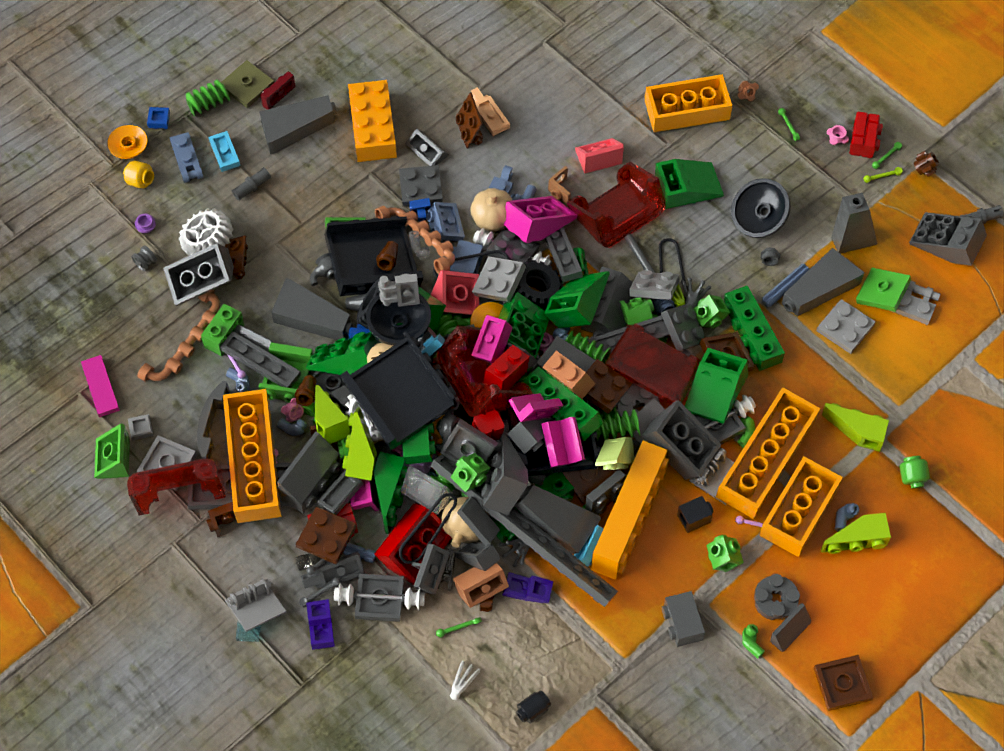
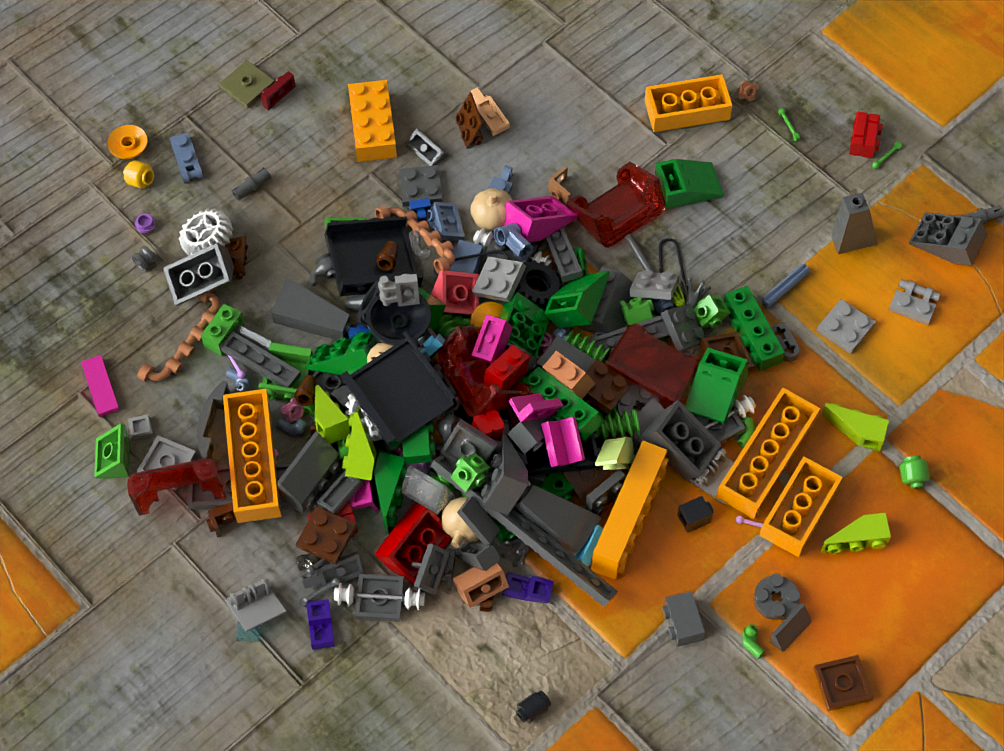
blue tile [147,107,170,129] -> none
bright green piece [185,80,230,116] -> none
medium azure plate [208,131,240,172] -> none
dark grey slope [259,95,337,154] -> none
sand blue axle [342,543,376,563] -> none
black piece [399,493,457,564] -> none
bright green hinge [436,617,482,638] -> none
white piece [450,660,480,700] -> none
sand blue arm [511,185,537,200] -> none
coral slope [575,138,624,174] -> none
bright green brick [706,535,744,572] -> none
black dish [731,178,791,238] -> none
dark grey plate [760,247,781,266] -> none
dark grey slope [782,248,865,316] -> none
bright pink plate [827,125,849,145] -> none
sand blue arm [835,503,859,532] -> none
bright green plate [856,268,911,312] -> none
lime hinge [863,167,903,183] -> none
reddish brown gear [914,151,939,177] -> none
none -> sand blue piece [494,223,534,259]
none -> dark grey beam [772,323,799,362]

